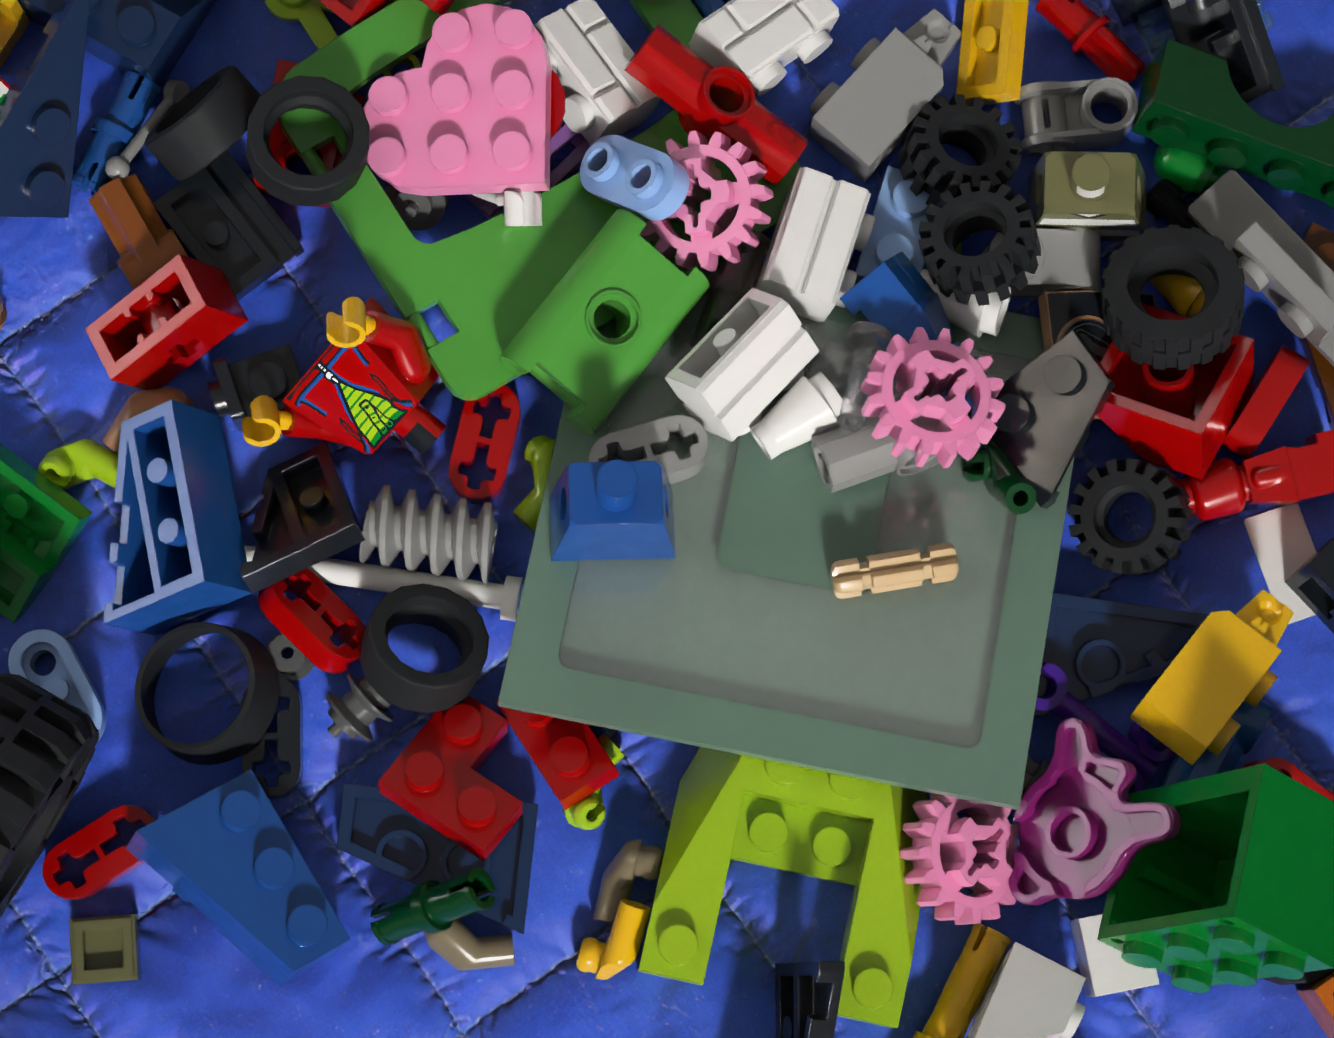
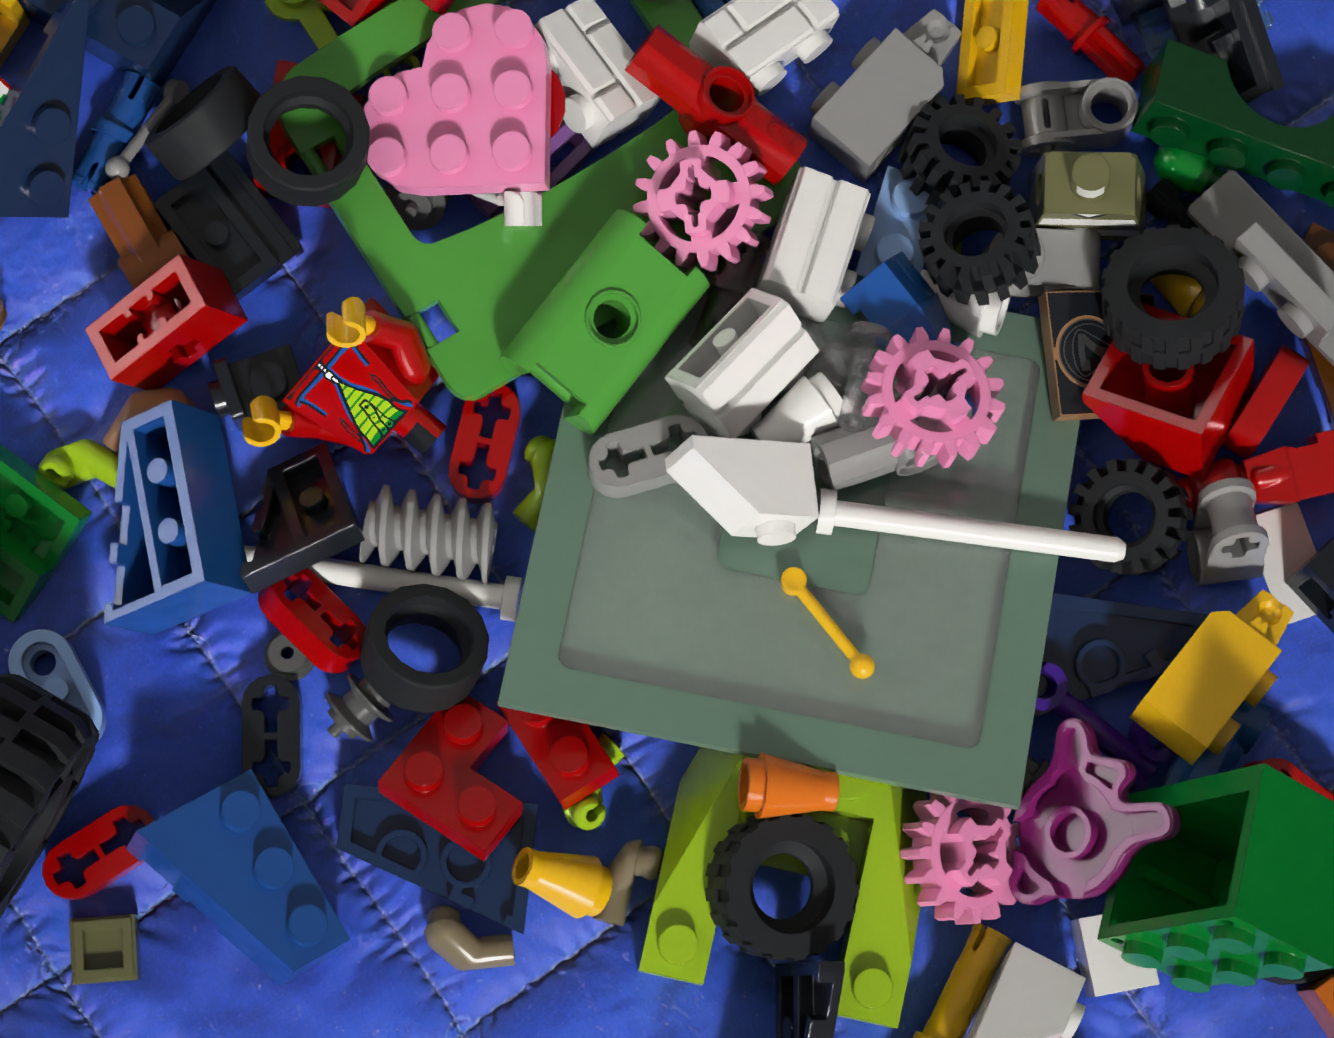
black tyre [135,622,279,765] -> none
dark green pin [370,868,496,945] -> none
blue torso [549,460,675,561] -> none
yellow arm [575,899,652,980] -> none
light blue plate [580,135,689,221] -> none
tan axle [830,543,959,599] -> none
dark green arm [961,444,1037,514] -> none
black wing [971,330,1115,509] -> none
none -> yellow cone [511,847,613,919]
none -> white slope [665,435,819,546]
none -> black tyre [705,814,859,961]
none -> orange cone [738,752,839,819]
none -> yellow hinge [780,567,875,679]
none -> white bar [814,488,1126,563]
none -> light grey piece [1187,477,1269,586]

